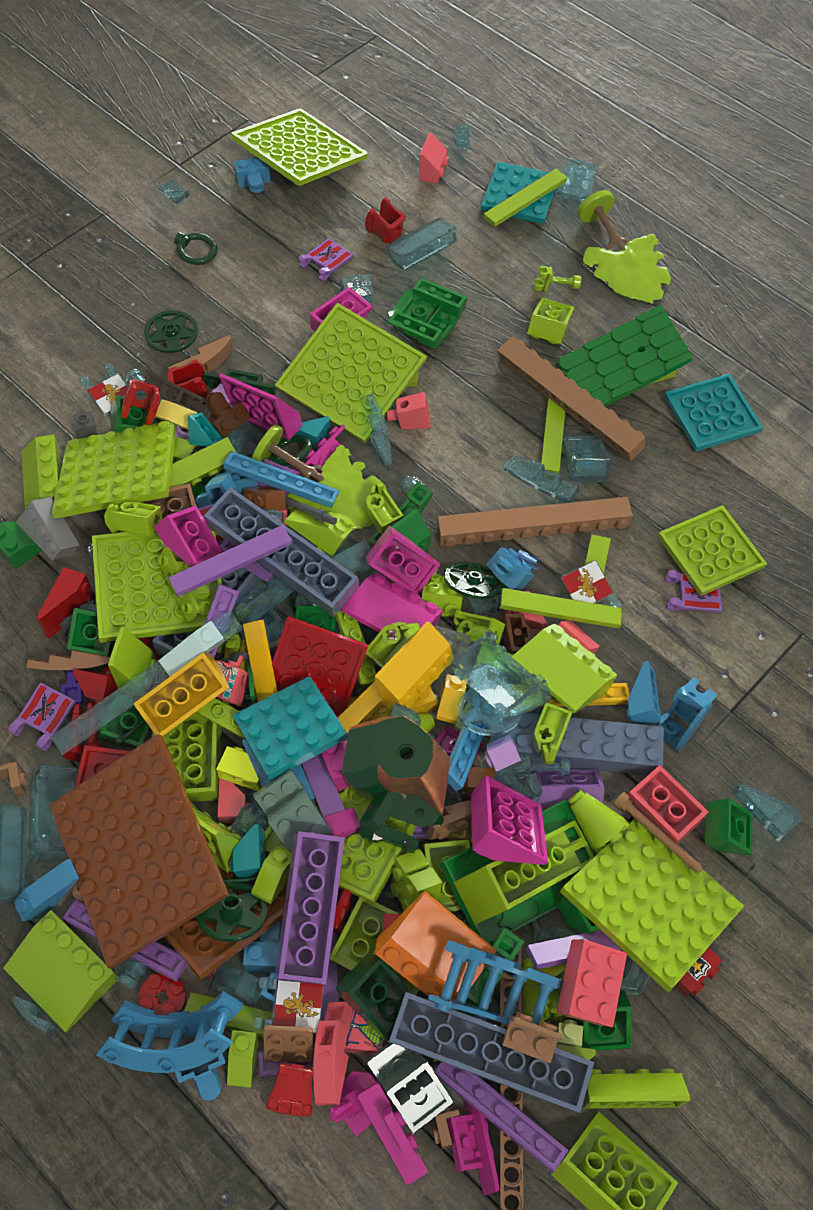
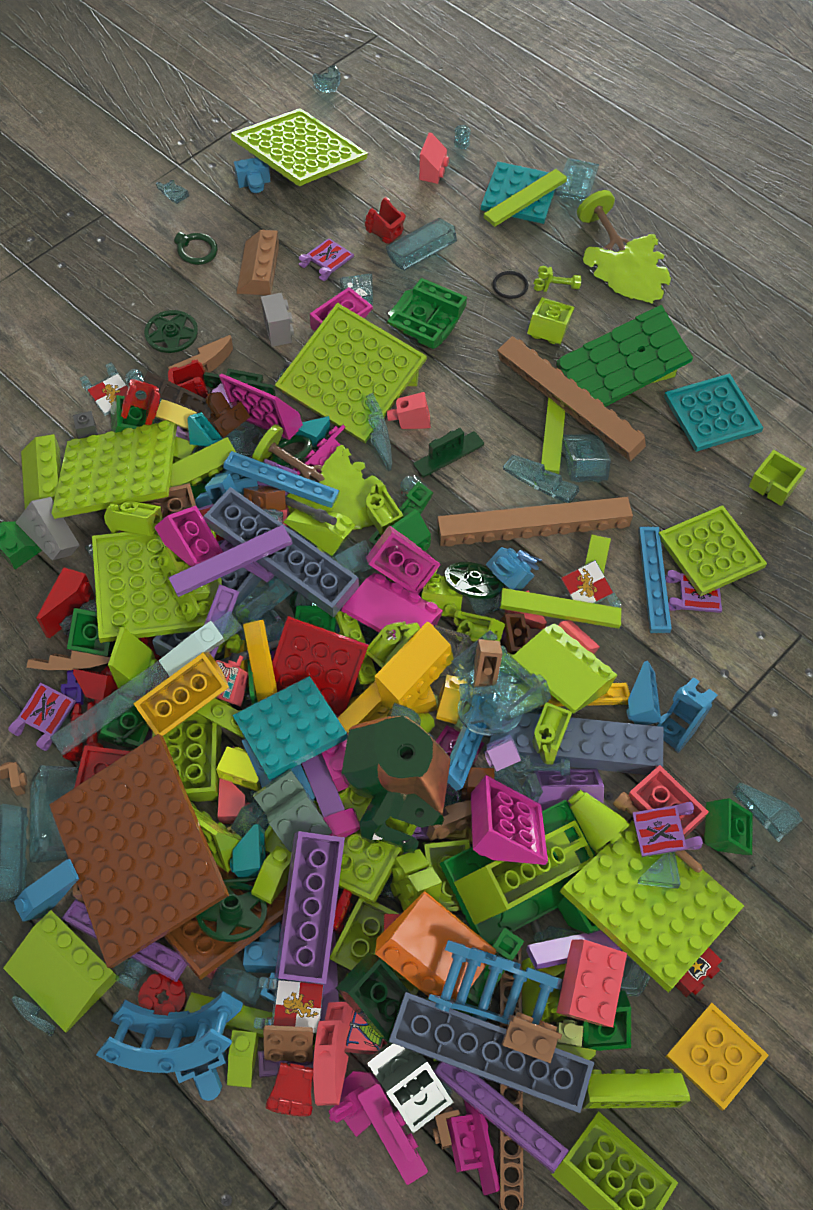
none -> medium nougat slope [237,230,279,295]
none -> light grey brick [261,293,294,347]
none -> clear light blue hair [312,65,341,93]
none -> dark green bracket [413,428,484,478]
none -> clear light blue bar [459,676,518,701]
none -> medium nougat slope [473,639,503,691]
none -> black tyre [493,271,529,299]
none -> flag [632,802,703,857]
none -> dark azure plate [638,527,672,633]
none -> clear light blue tile [638,852,681,889]
none -> yellow plate [665,1003,769,1111]
none -> lime piece [749,449,807,506]

